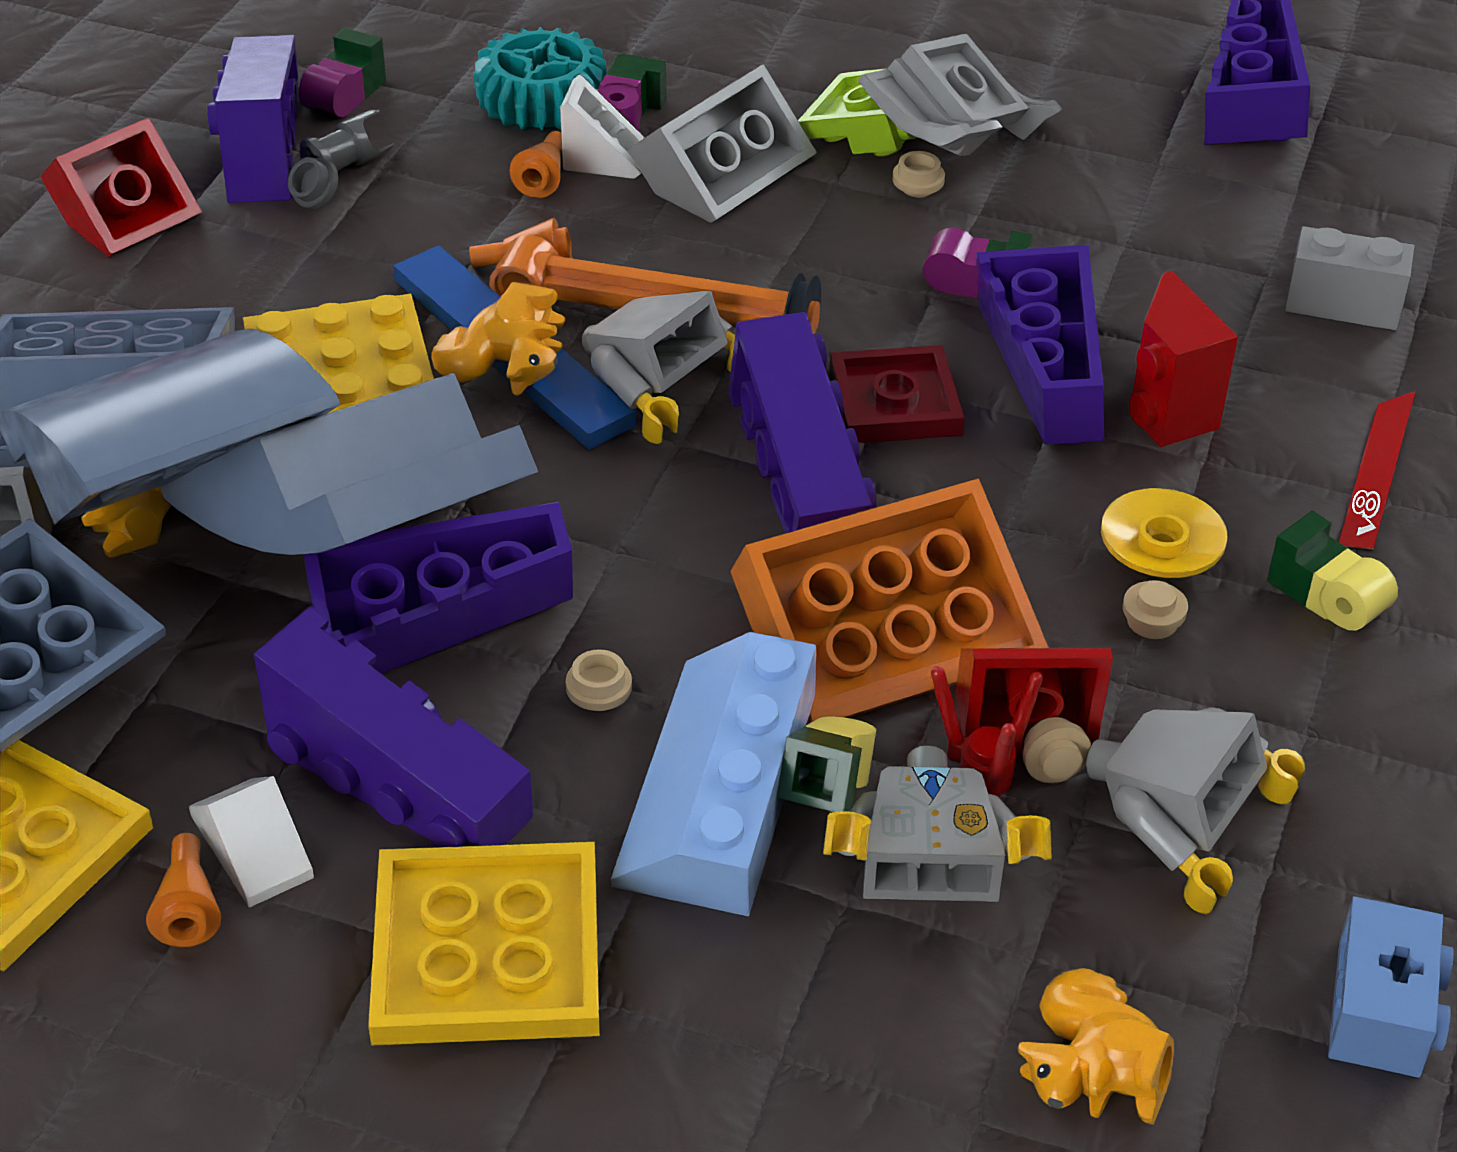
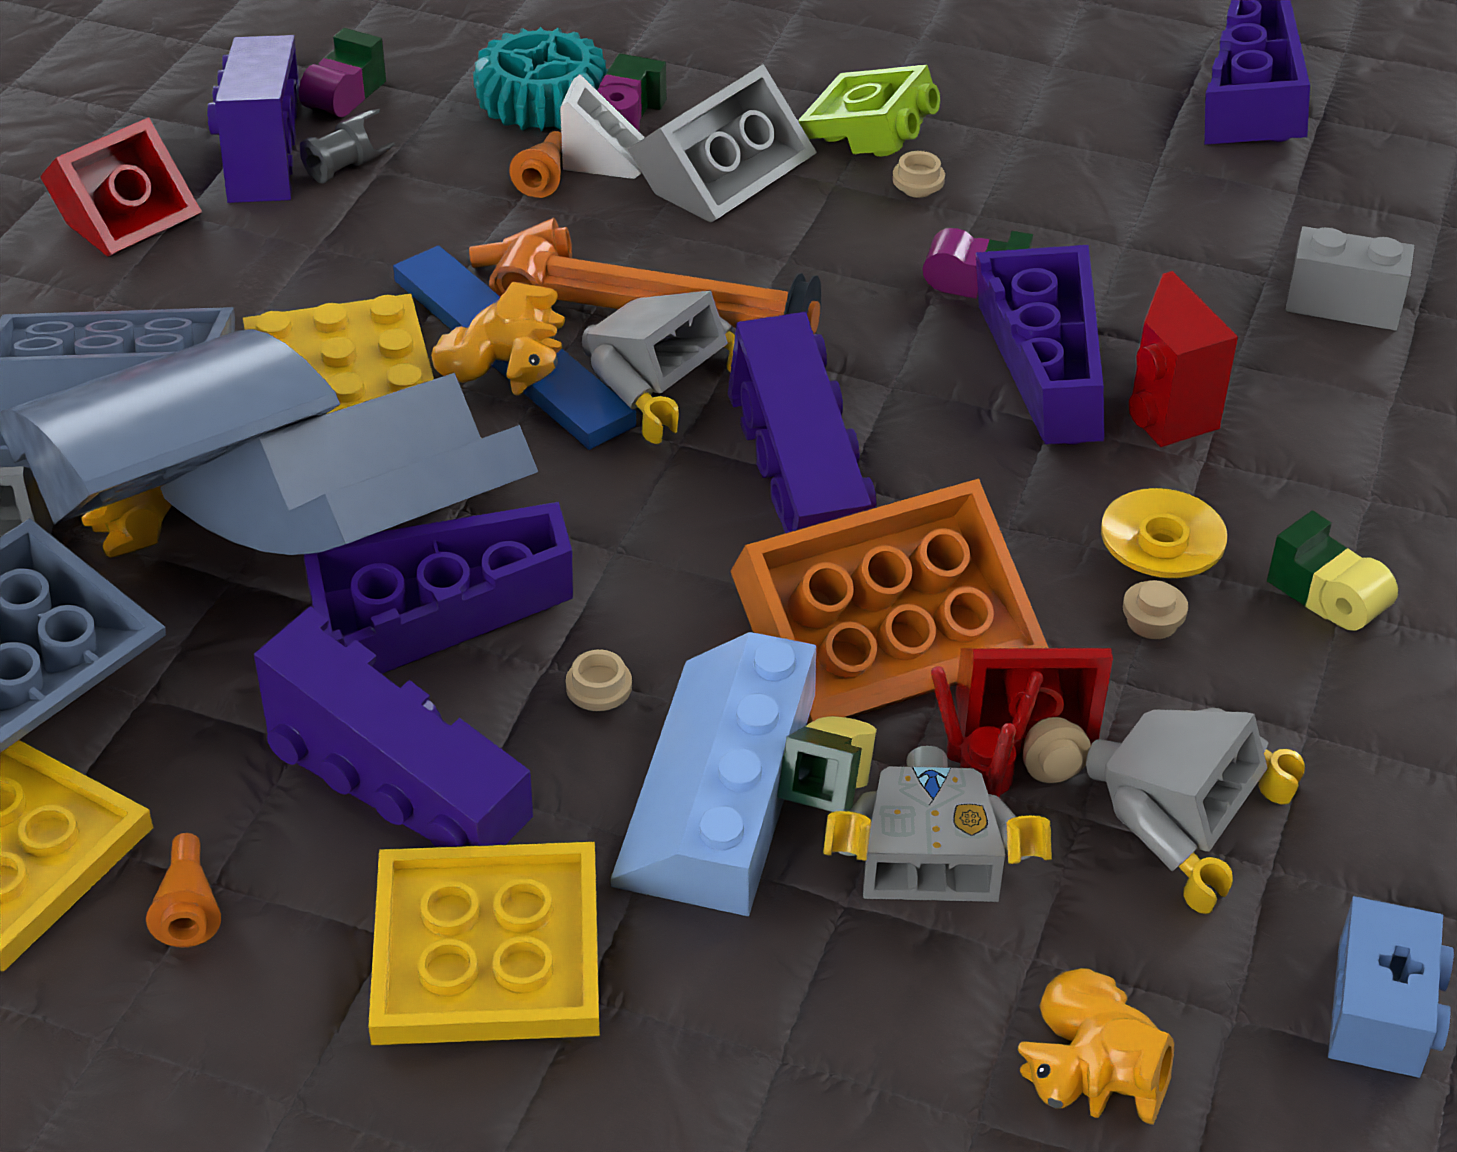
white slope [188,776,314,908] -> none
dark grey plate [288,157,338,210] -> none
dark red tile [829,345,964,443] -> none
light grey piece [858,34,1062,156] -> none
red sticker [1339,391,1416,549] -> none

